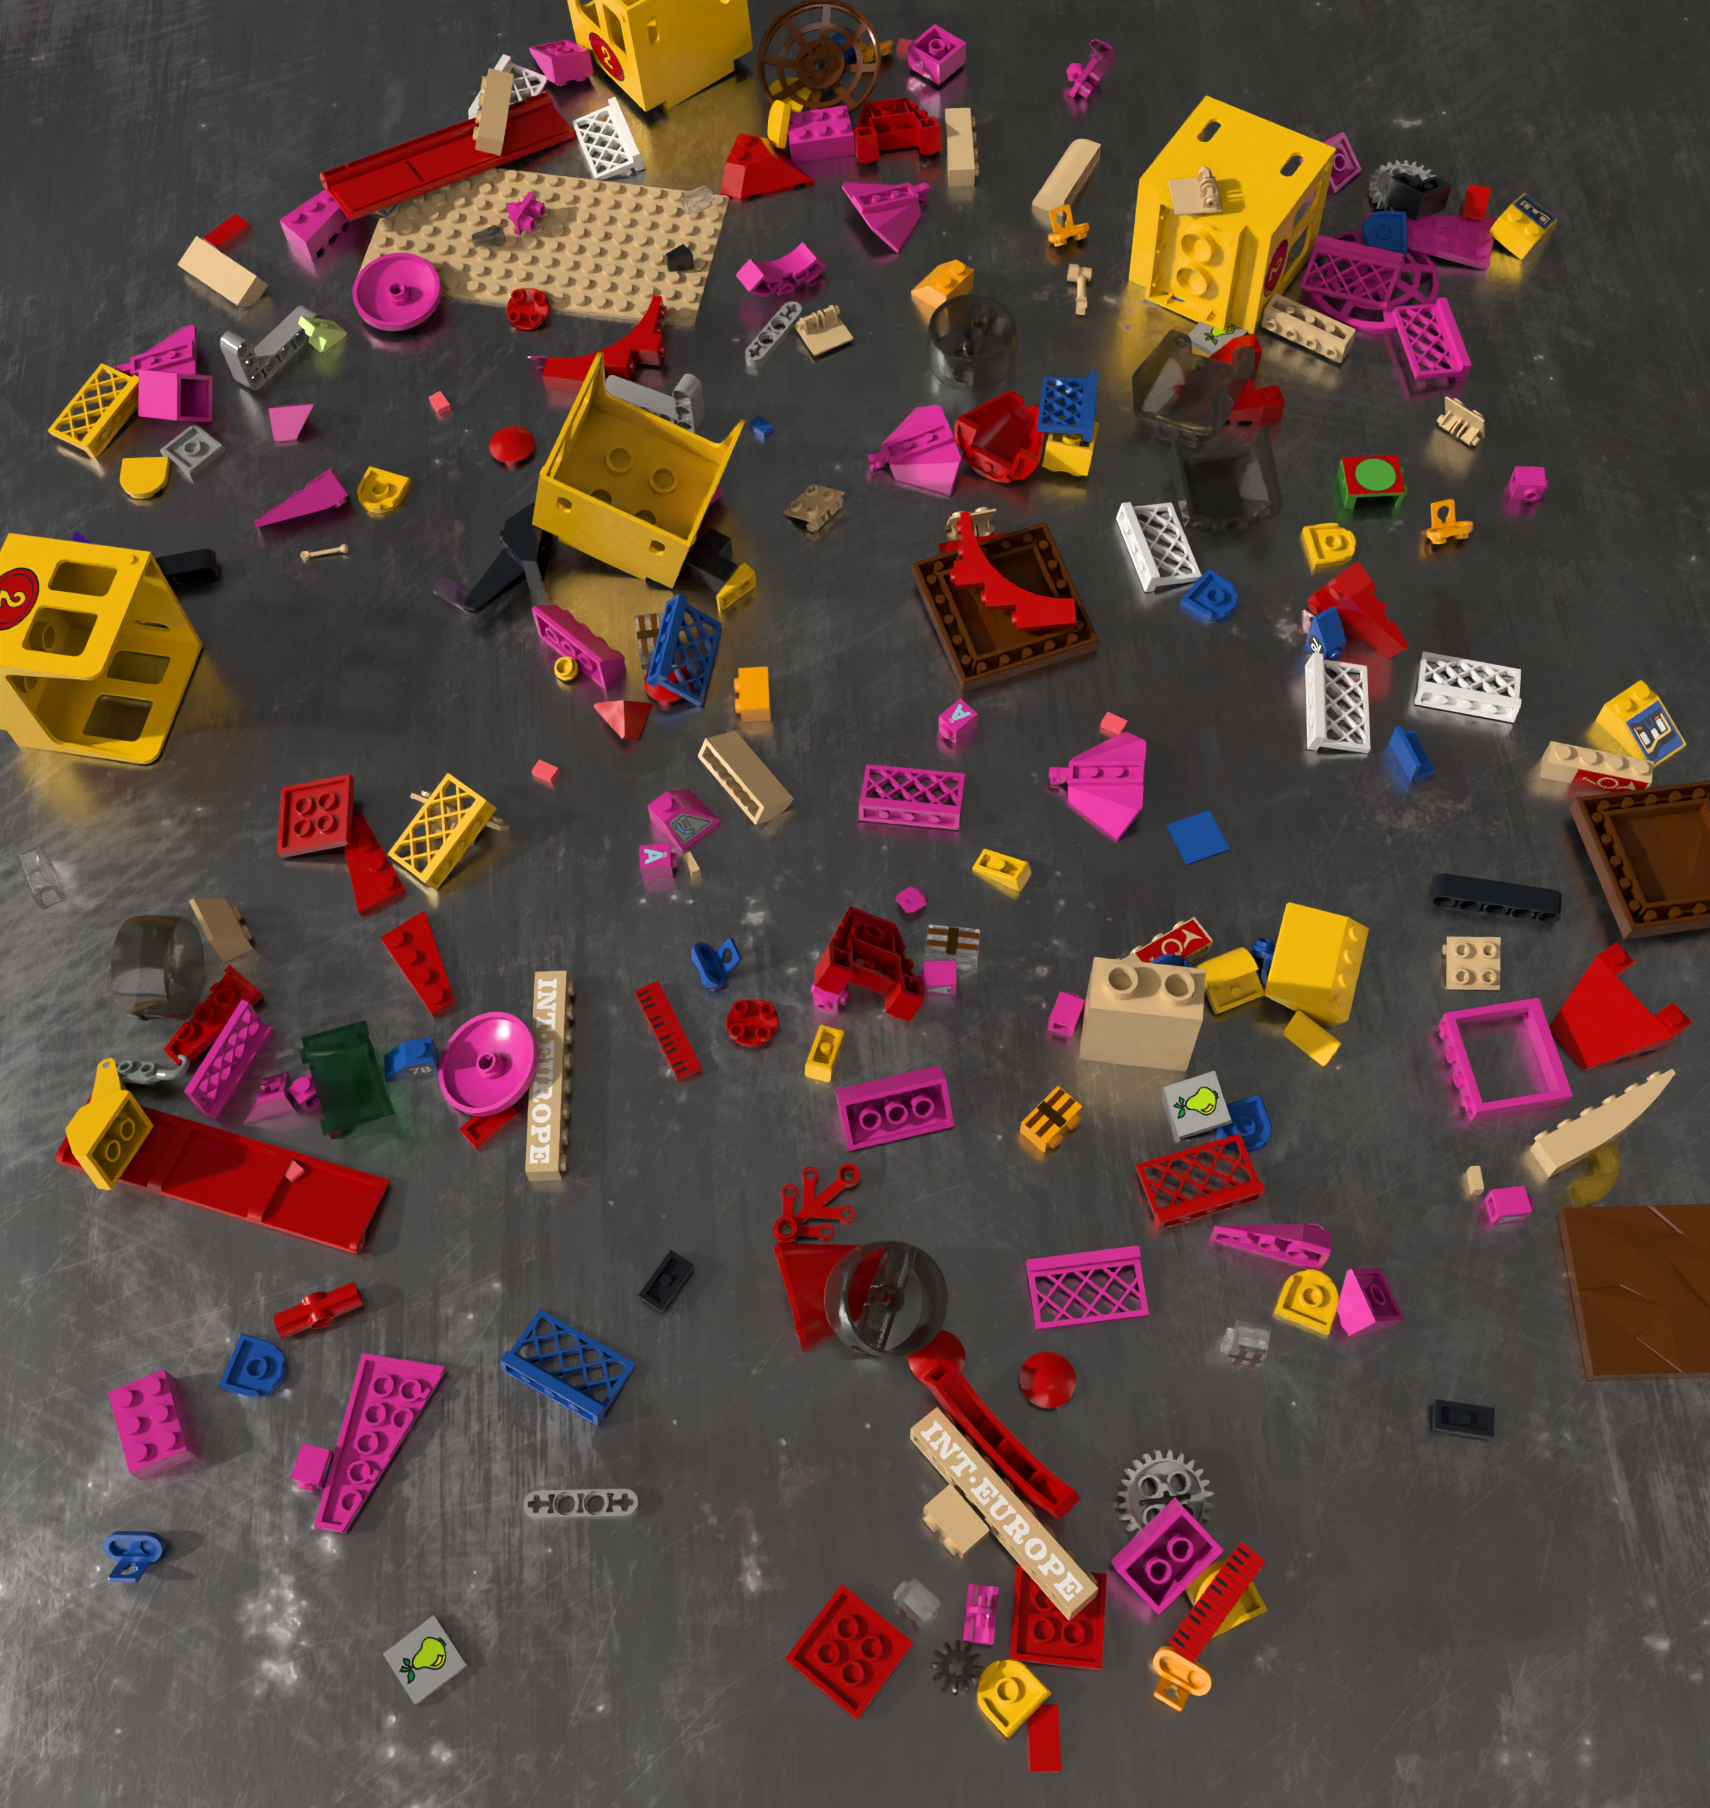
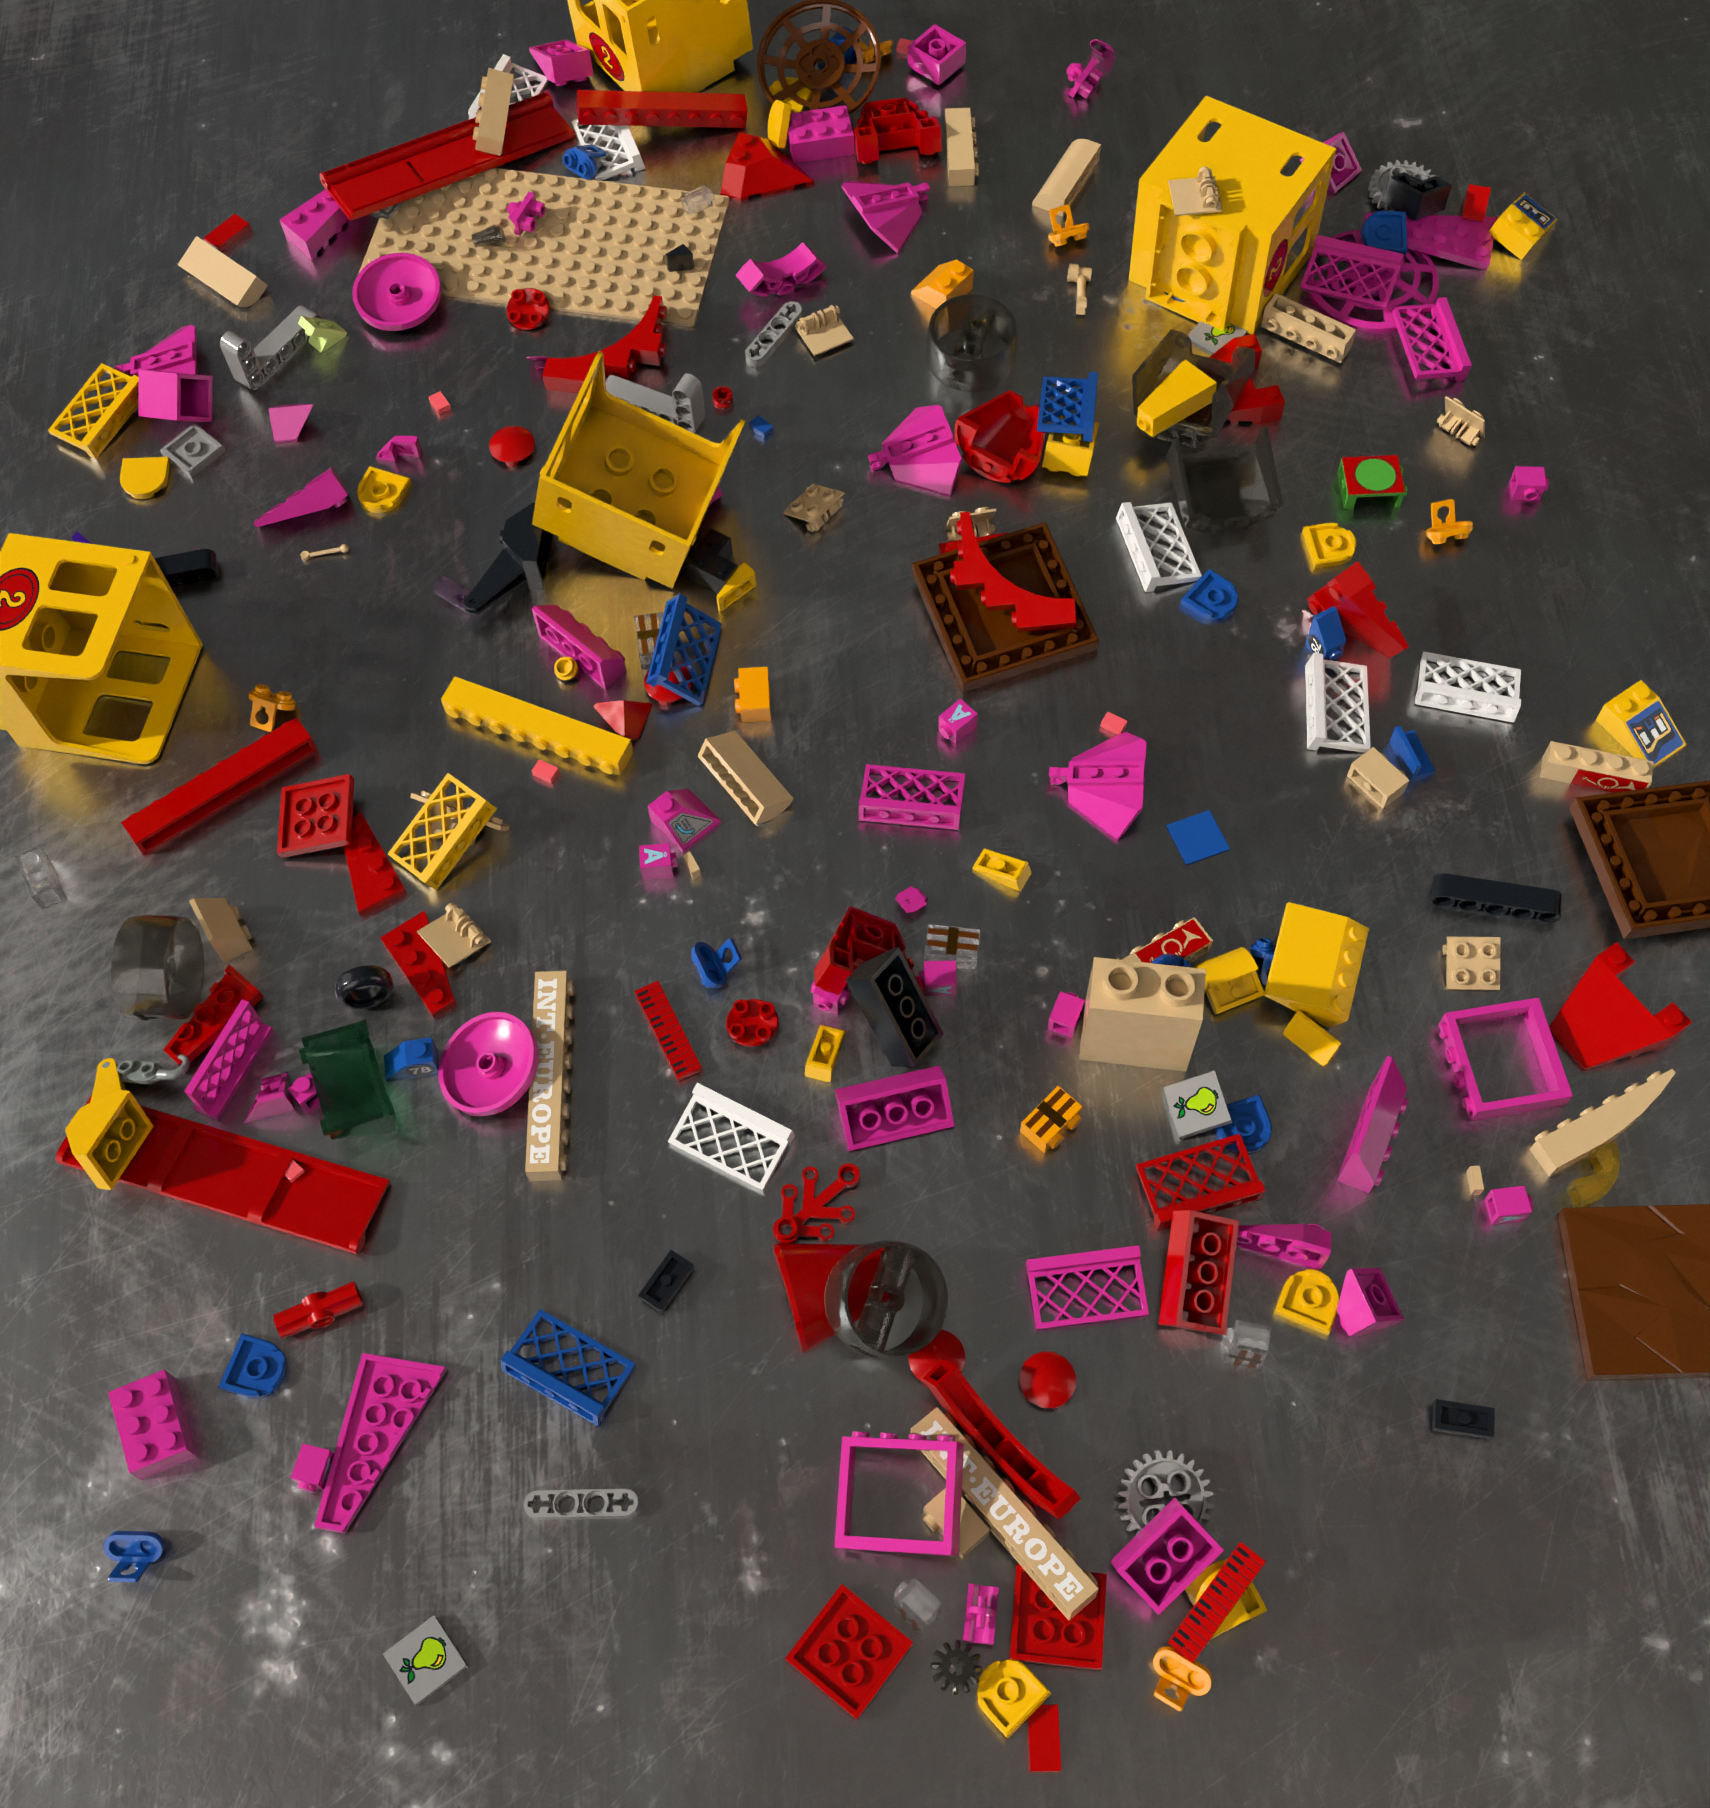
red tile [459,1106,519,1151] -> none
none -> red brick [121,717,317,855]
none -> light orange bracket [248,684,296,732]
none -> black wheel [334,965,394,1009]
none -> dark pink slope [376,436,422,463]
none -> tan hinge [417,903,491,968]
none -> yellow brick [441,676,633,776]
none -> blue bracket [563,144,607,180]
none -> red brick [576,90,748,128]
none -> white fence [668,1083,795,1192]
none -> red bush [712,386,733,409]
none -> dark pink window [835,1431,964,1556]
none -> black slope [846,947,944,1067]
none -> yellow slope [1137,360,1217,437]
none -> red slope [1159,1210,1239,1335]
none -> dark pink slope [1337,1055,1409,1193]
none -> tan brick [1347,747,1410,809]

